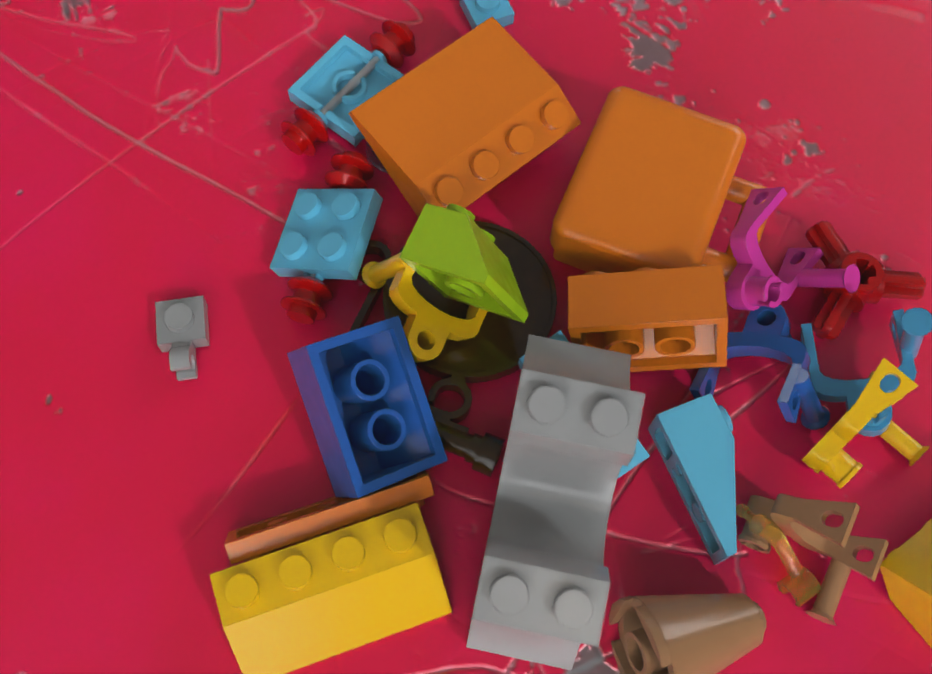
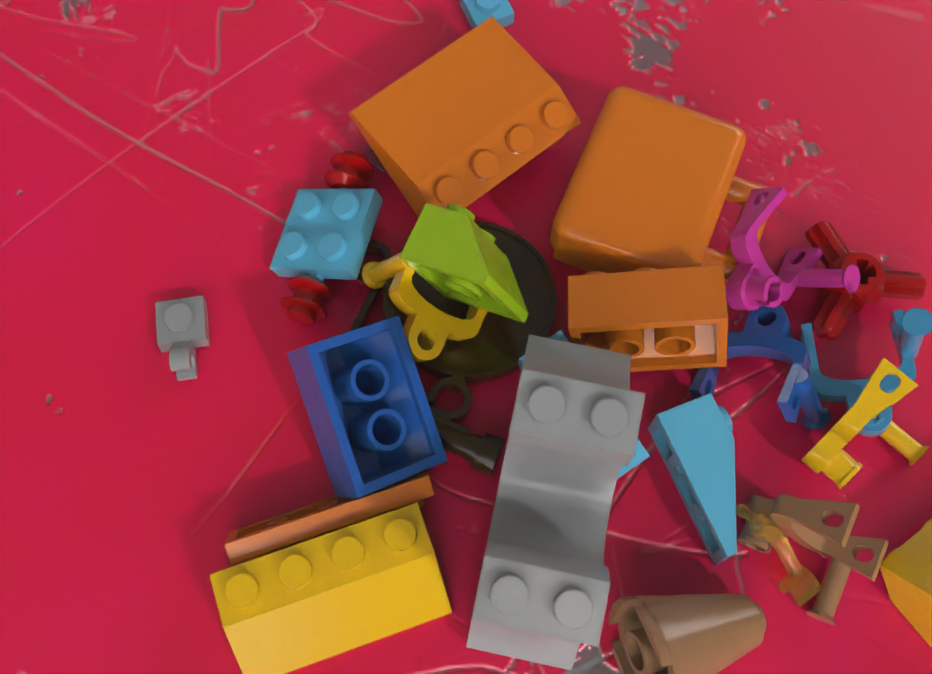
plate [281,20,416,156] -> none

